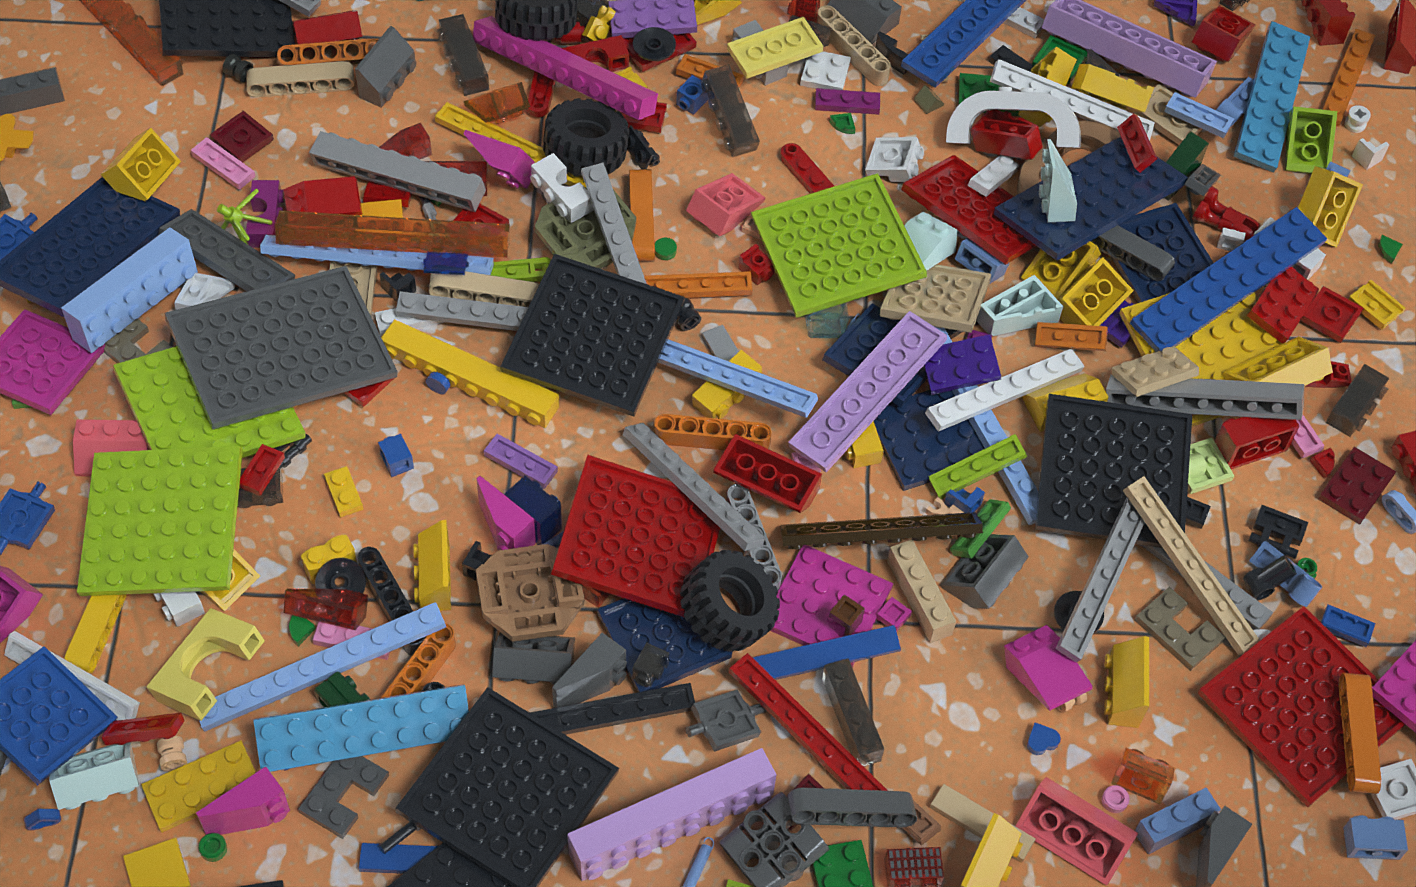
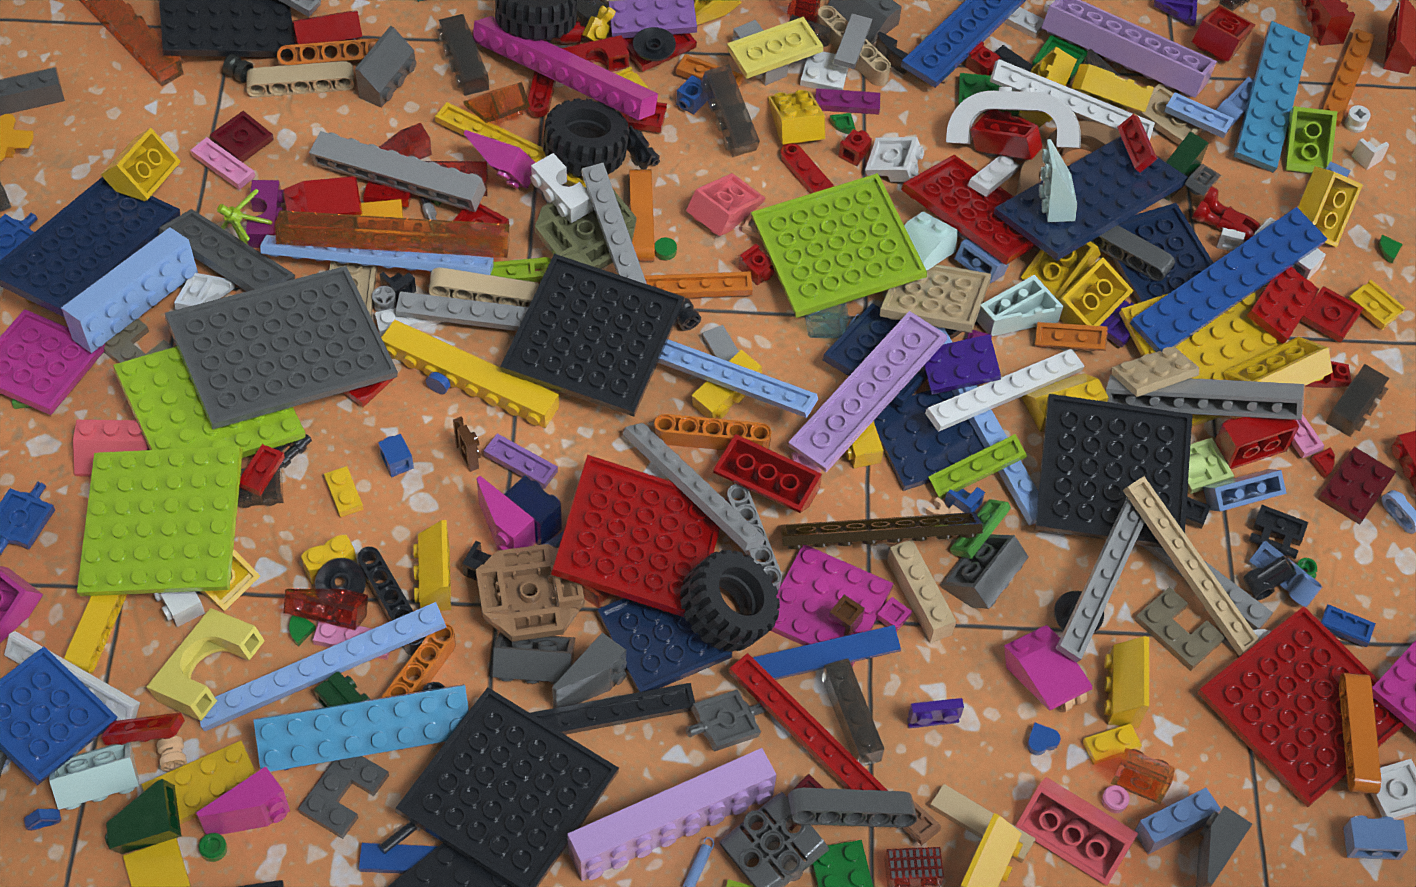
clear blue piece [423,252,469,275] -> none
clear smoke brick [632,642,669,687] -> none
olive slope [914,85,944,114] -> none
none -> dark green slope [105,779,182,854]
none -> light grey wheel [372,286,397,312]
none -> reddish brown plate [453,416,481,472]
none -> yellow slope [768,90,825,144]
none -> light grey tile [834,14,872,69]
none -> red brick [838,129,872,166]
none -> dark purple plate [907,698,964,729]
none -> red brick [965,41,1000,76]
none -> yellow plate [1083,723,1142,765]
none -> medium blue brick [1203,469,1287,512]

